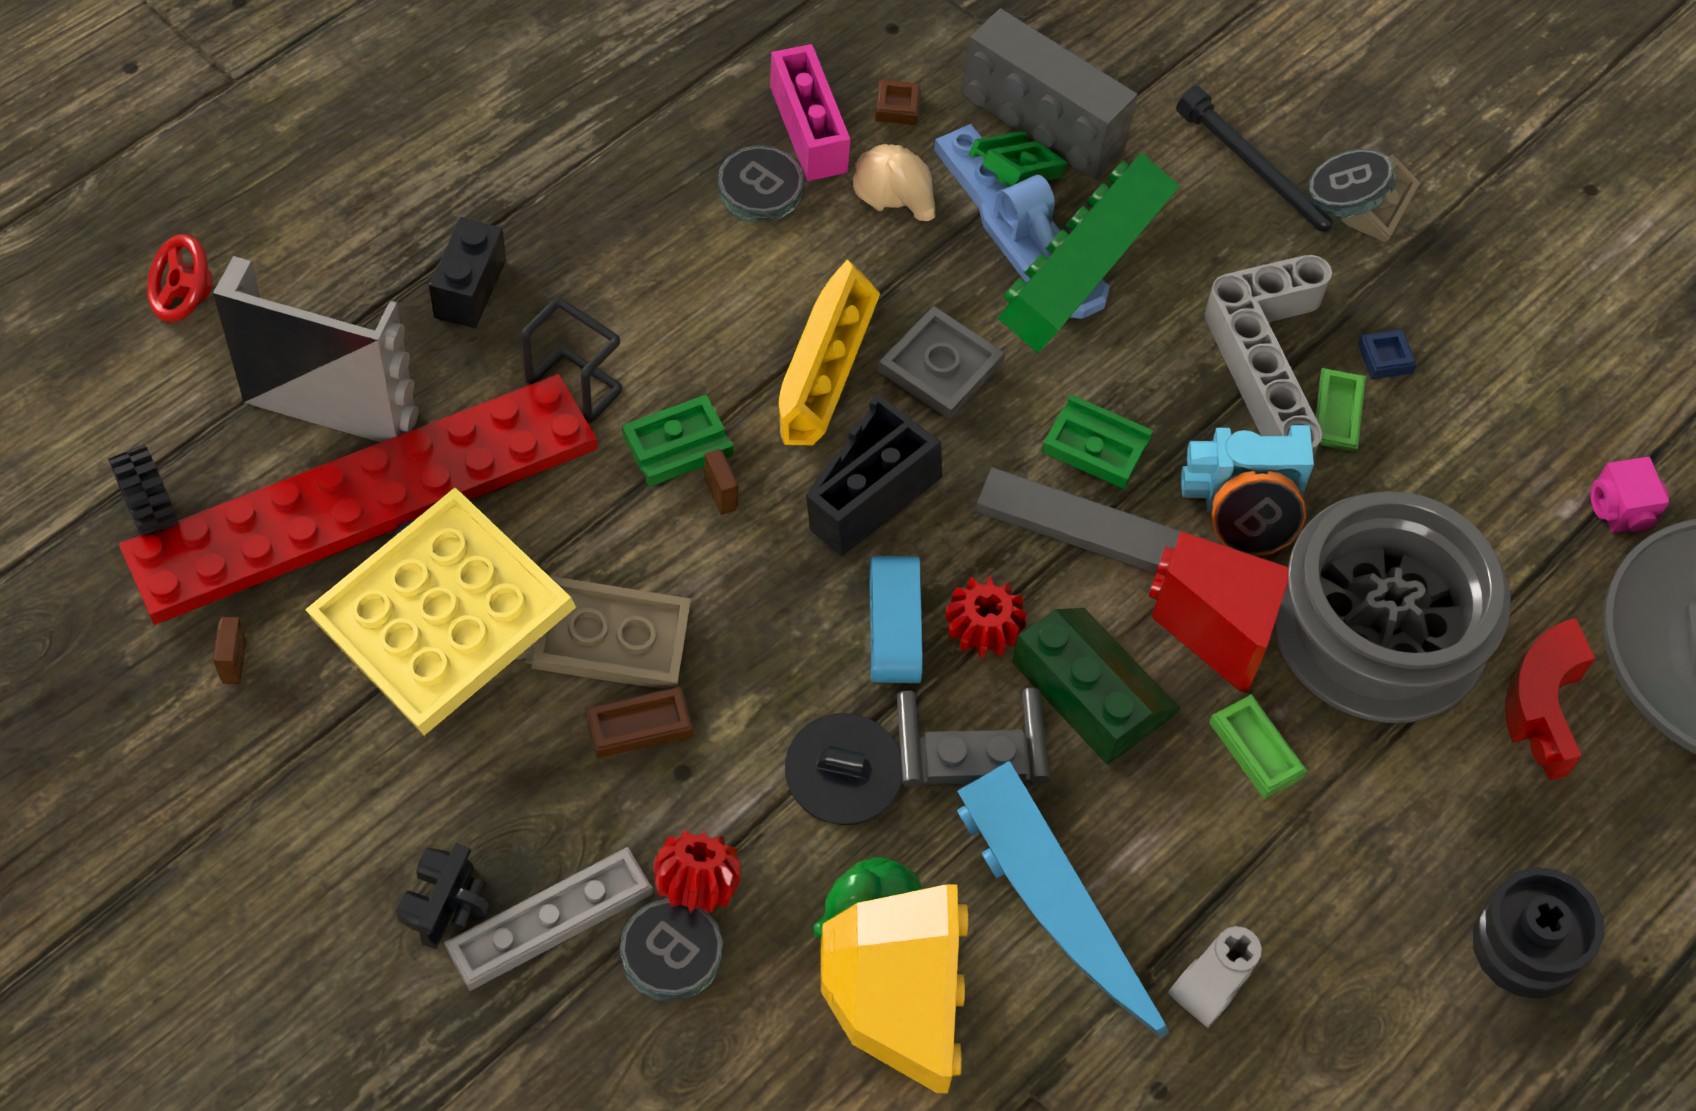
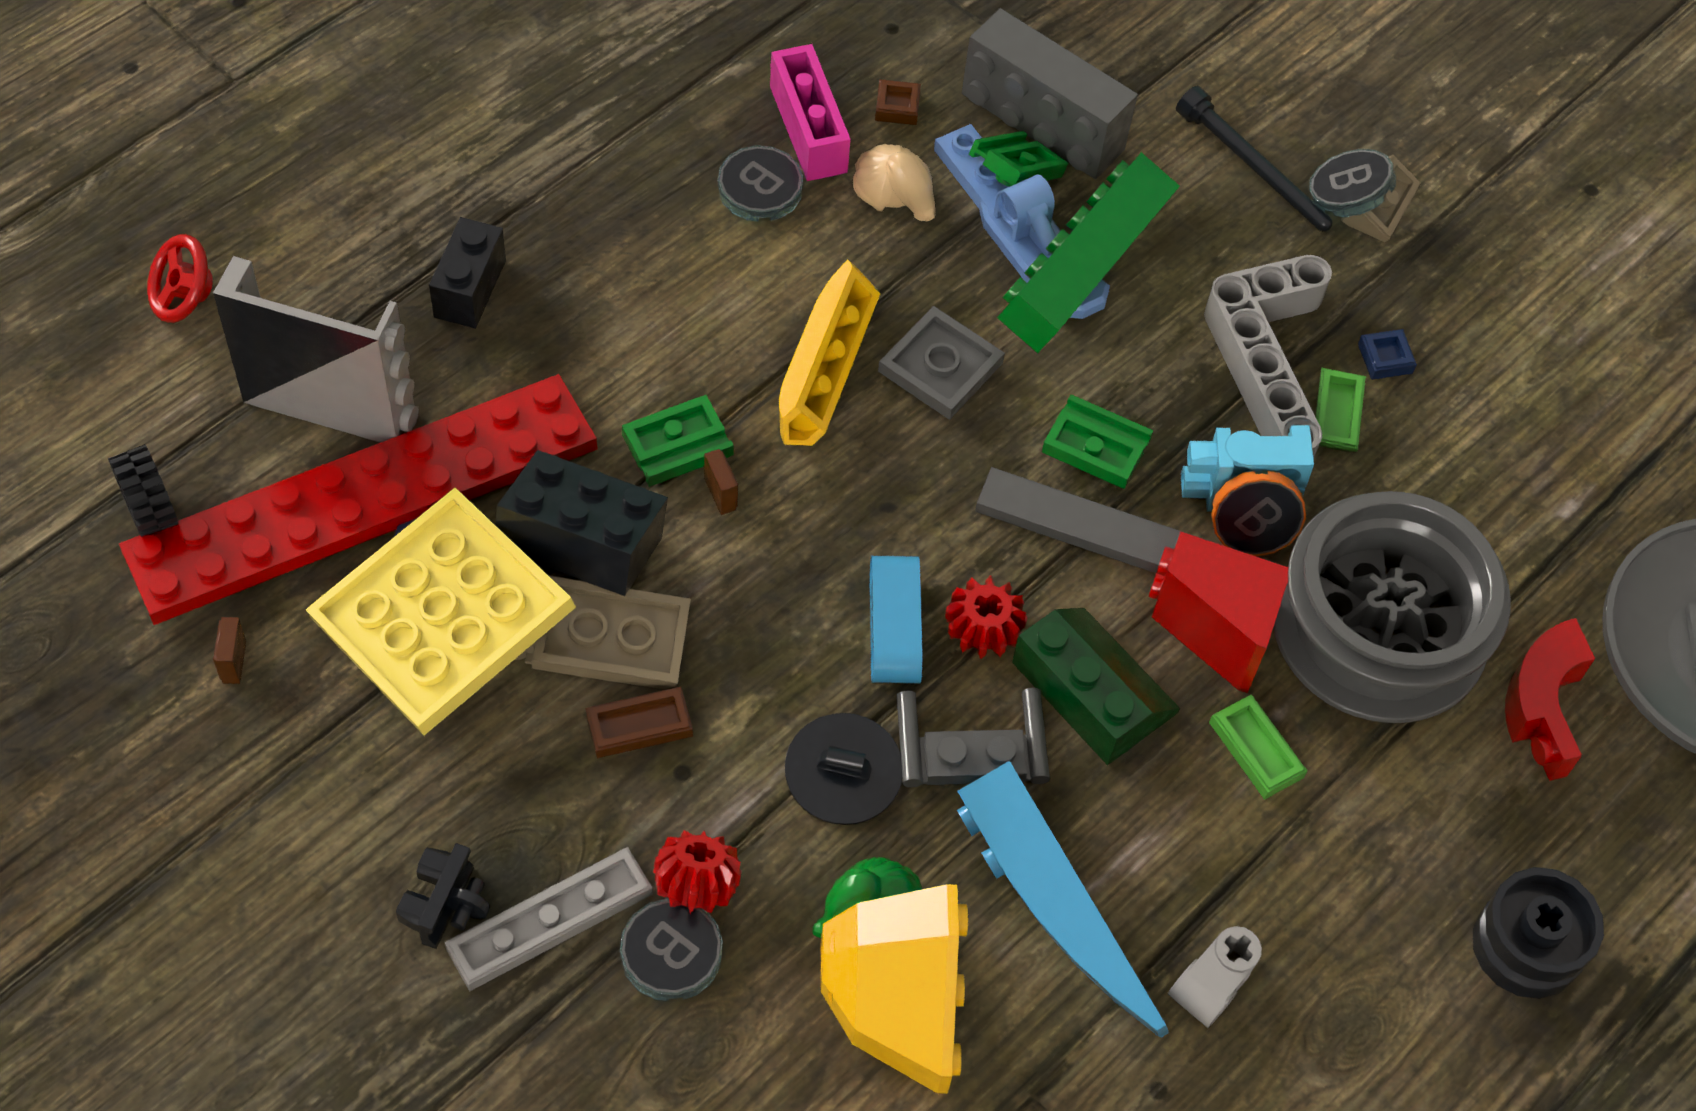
black piece [521,298,622,423] -> none
black wedge [806,393,943,556] -> none
dark pink brick [1590,456,1670,533] -> none
none -> black brick [495,450,668,596]

